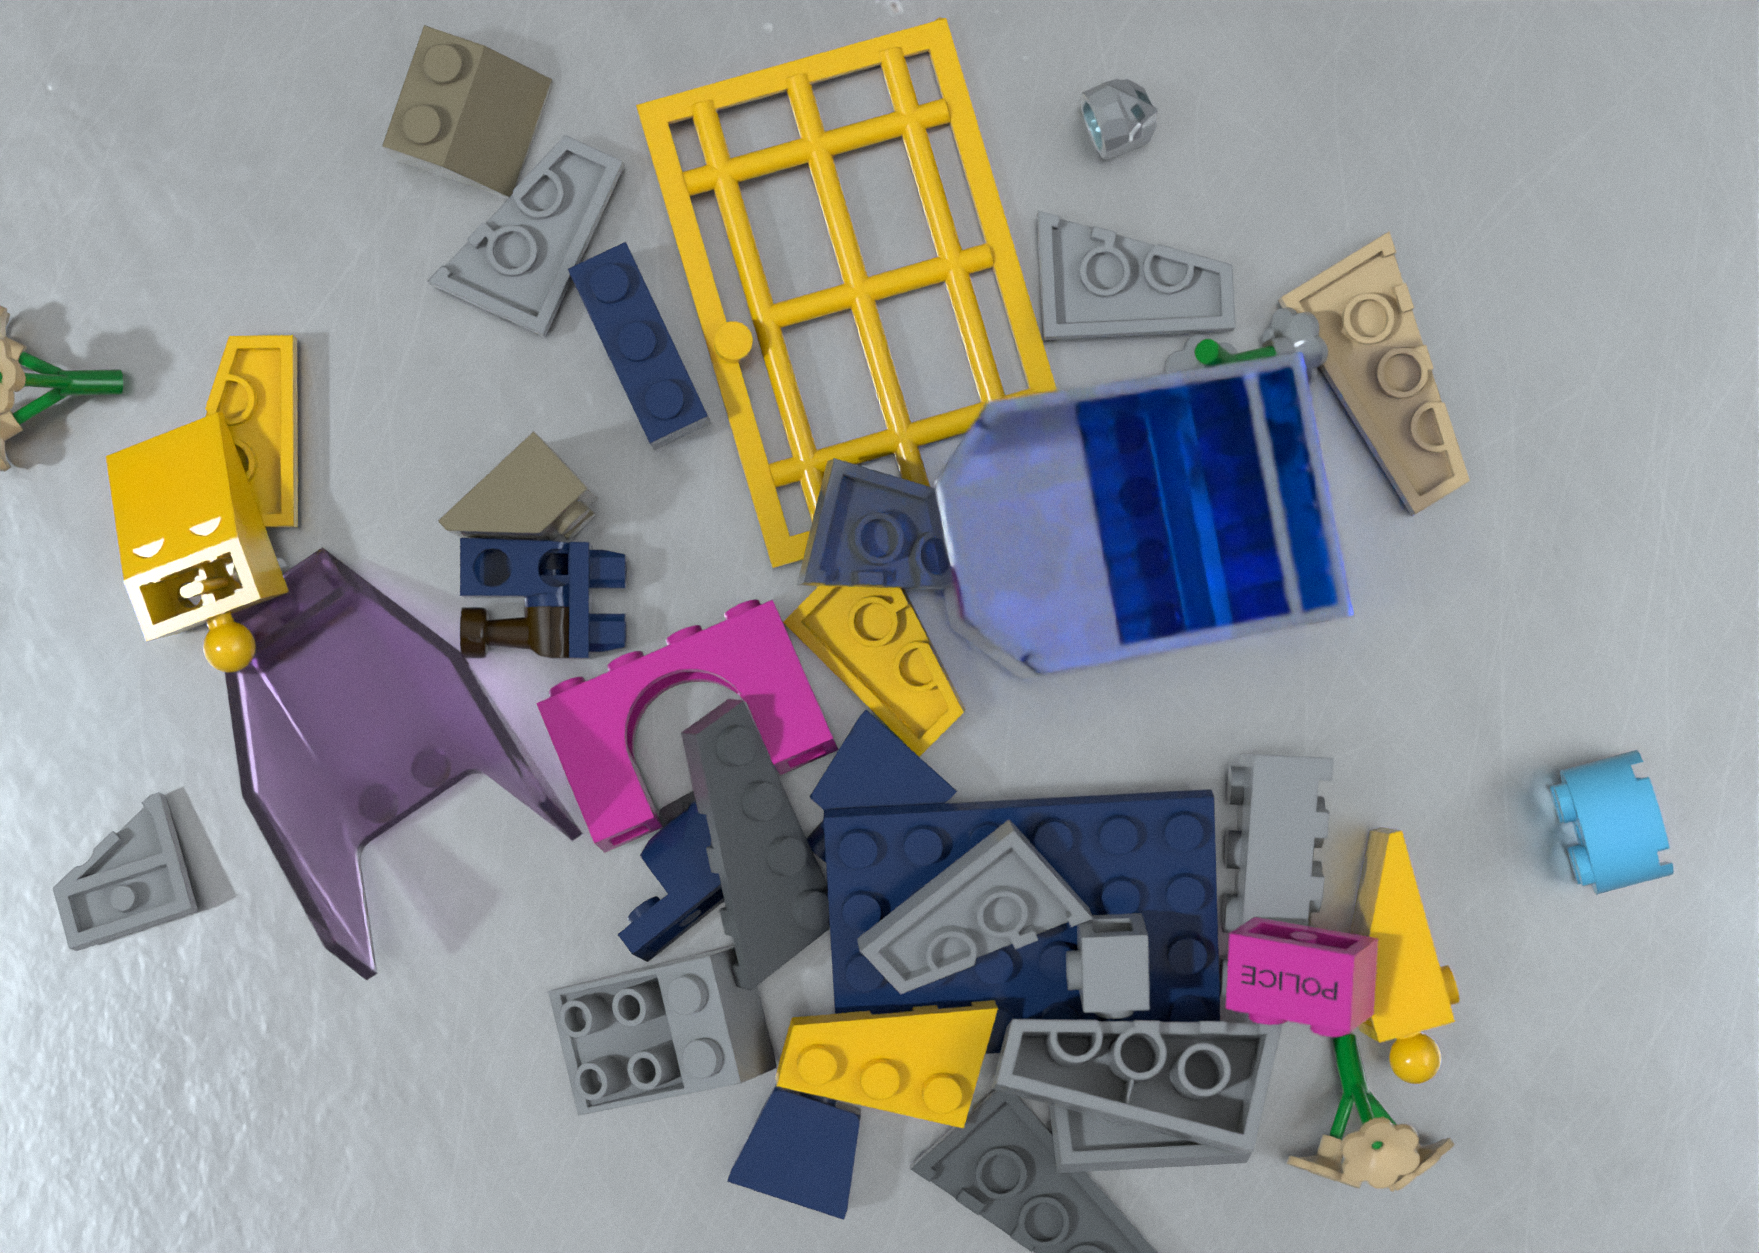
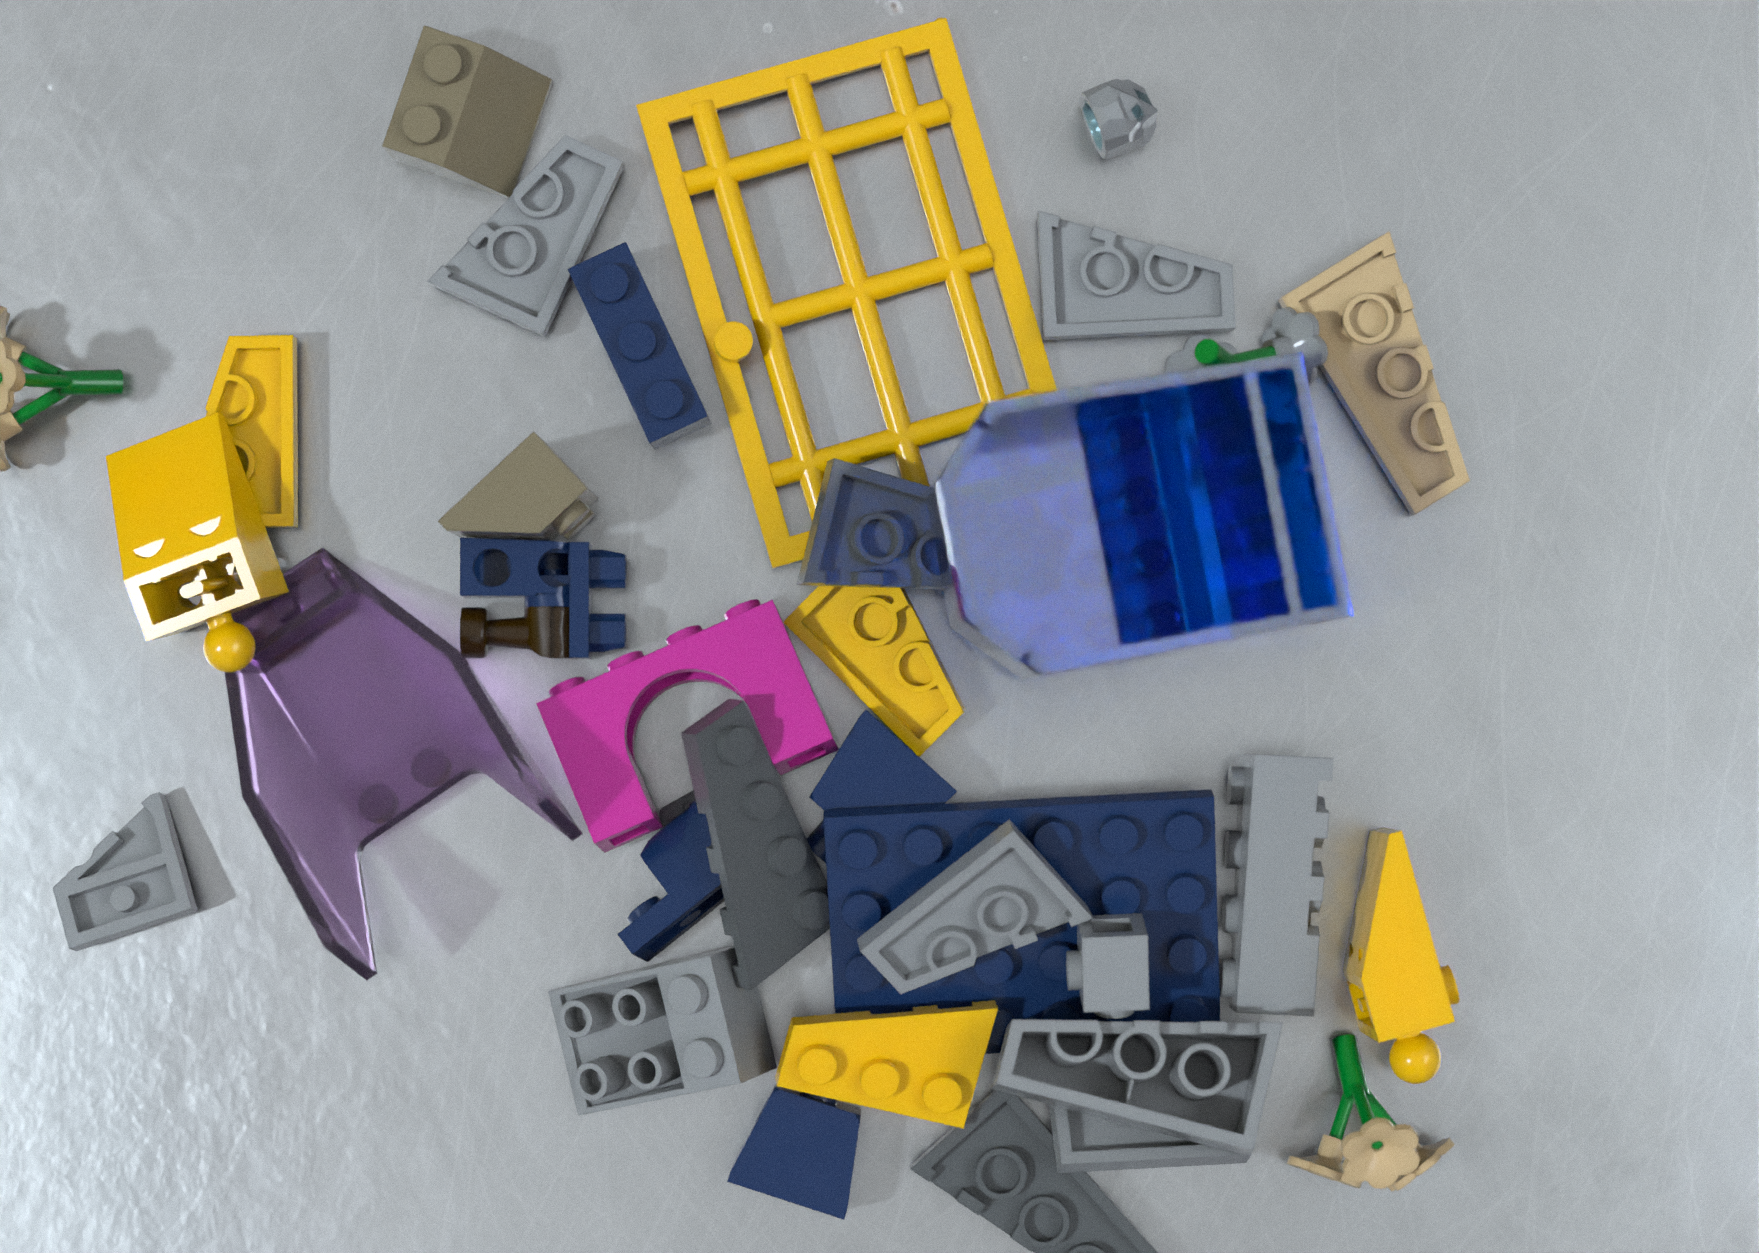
dark pink brick [1226,917,1378,1037] -> none
medium azure brick [1550,750,1674,895] -> none

